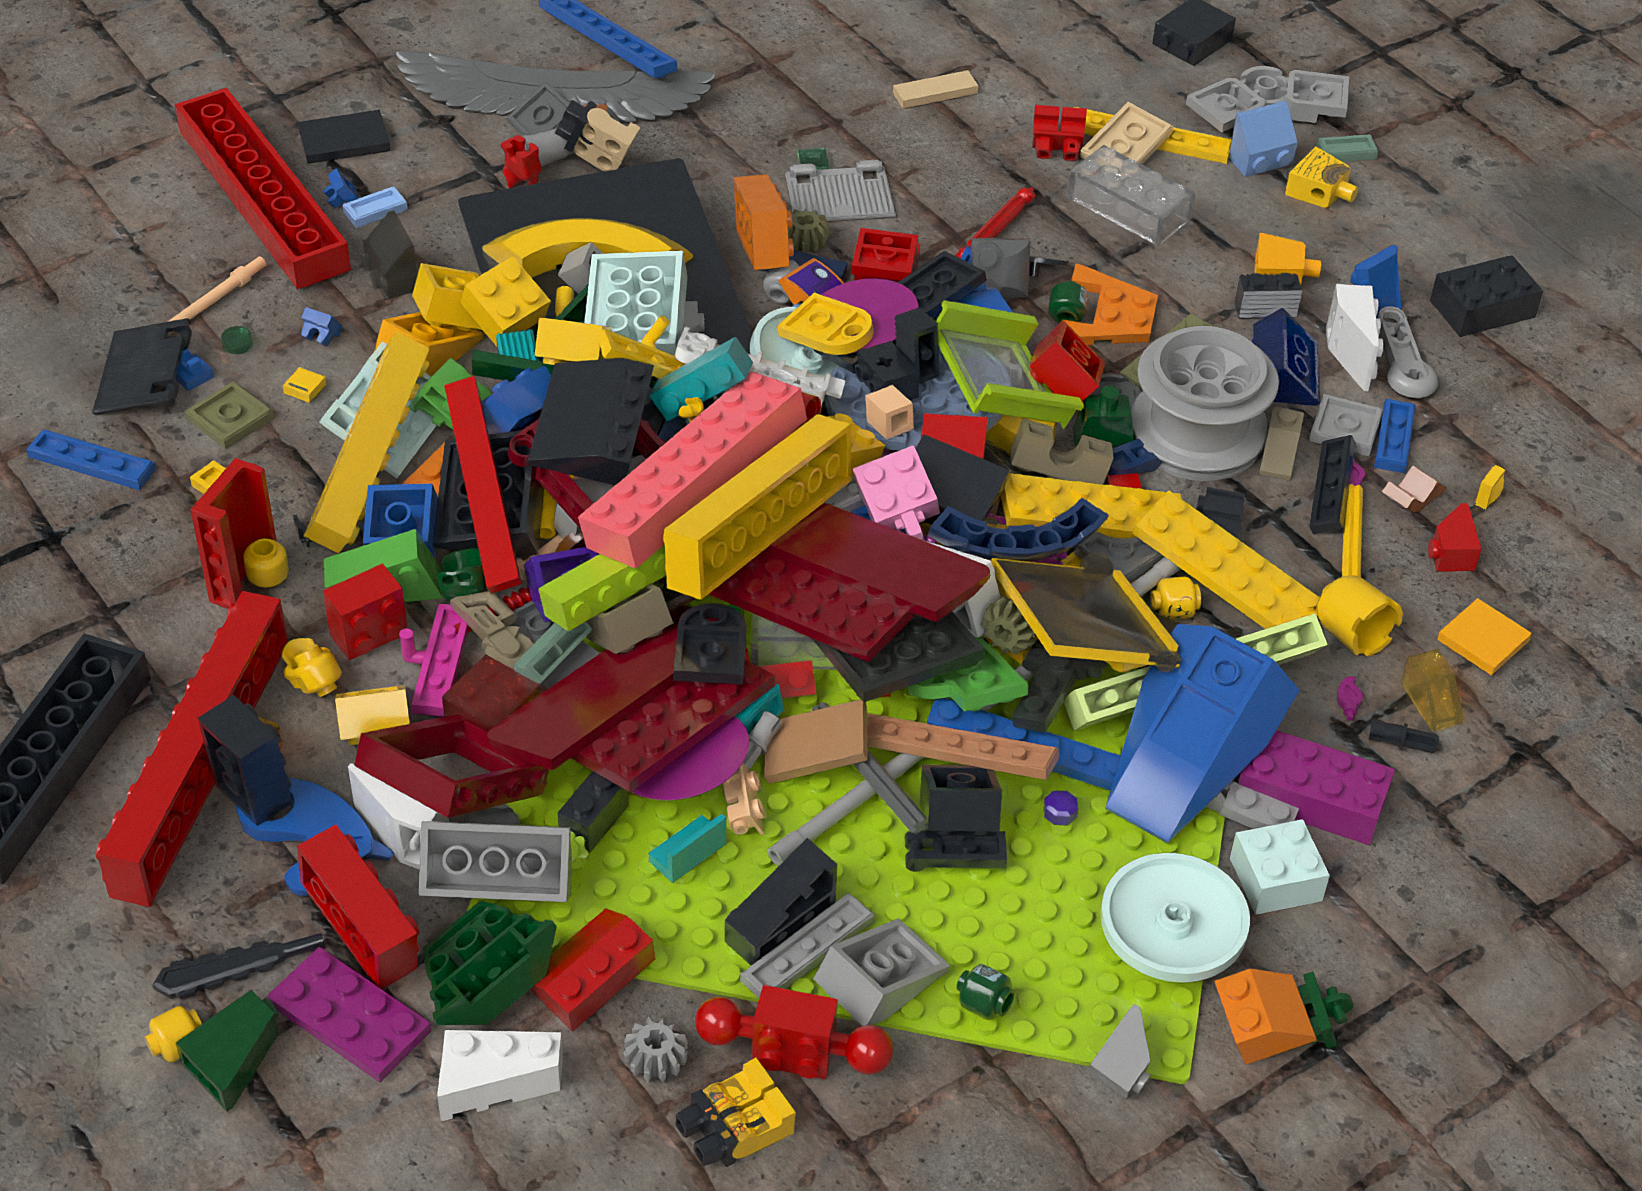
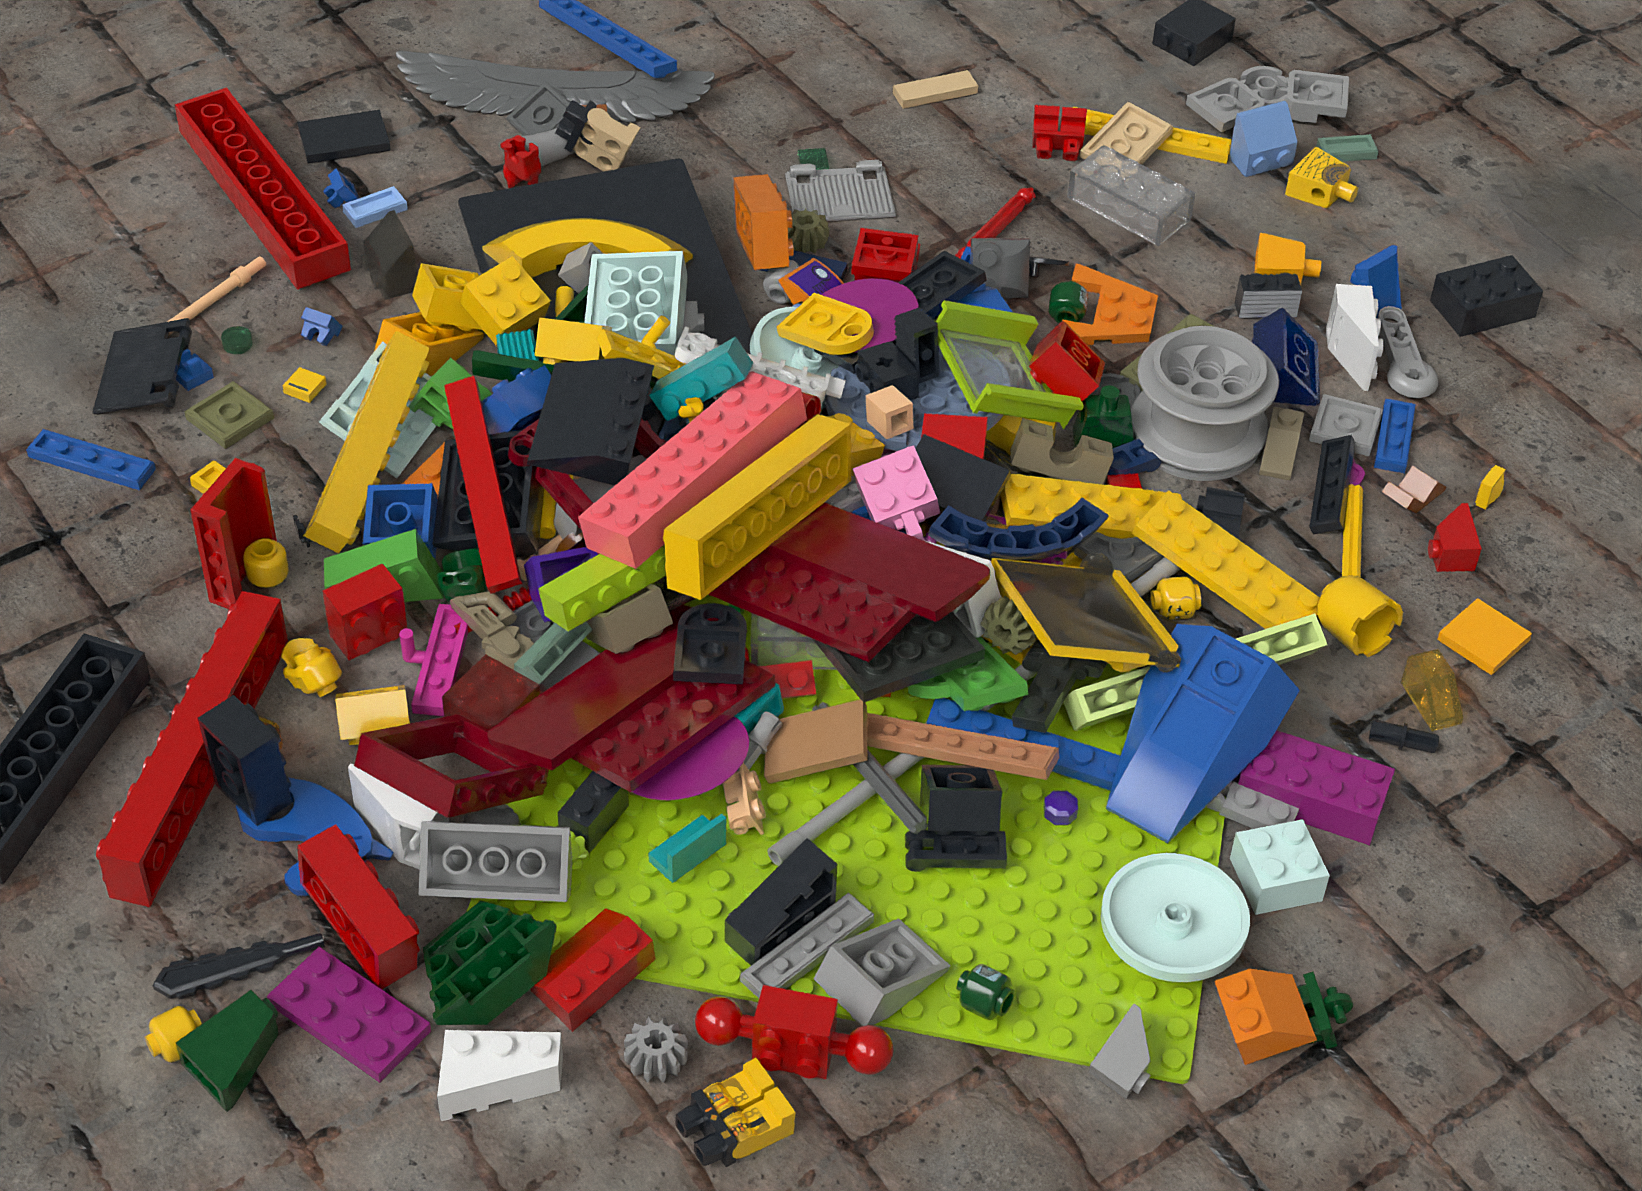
magenta piece [1336,676,1363,721] -> none

